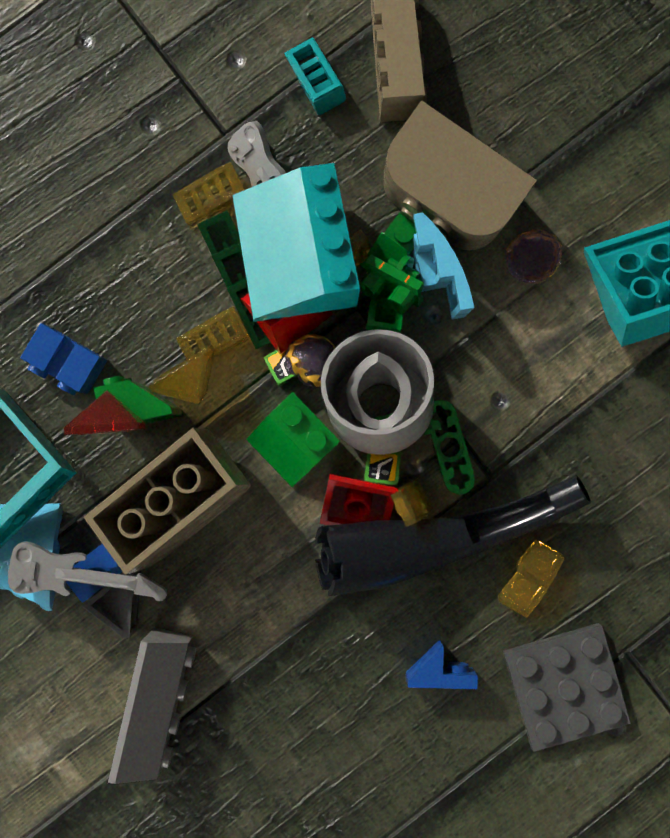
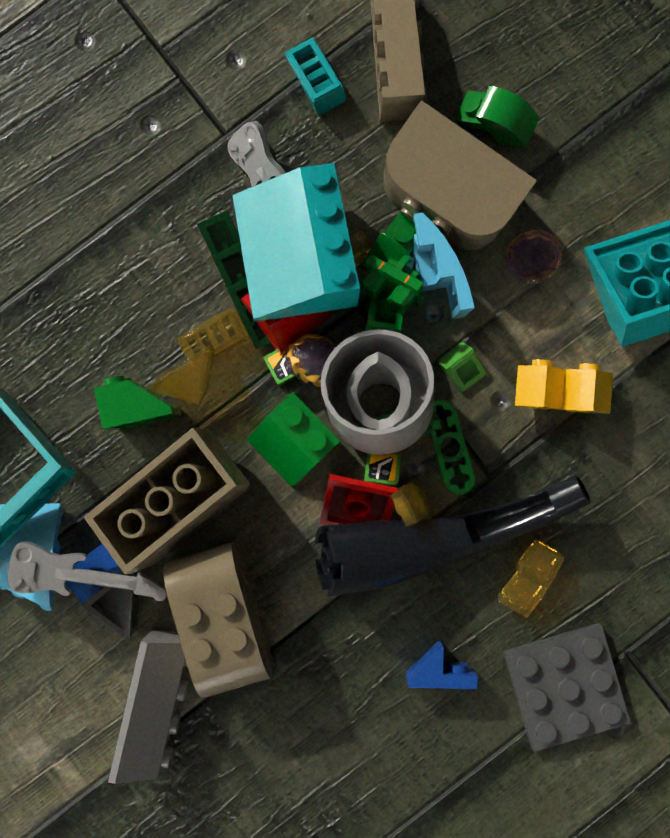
blue brick [20,323,108,396] -> none
clear red slope [64,390,146,435] -> none
clear yellow slope [173,162,244,225] -> none
none -> dark tan brick [163,538,275,699]
none -> bright green slope [438,342,488,393]
none -> green brick [454,86,540,148]
none -> yellow brick [515,359,613,414]

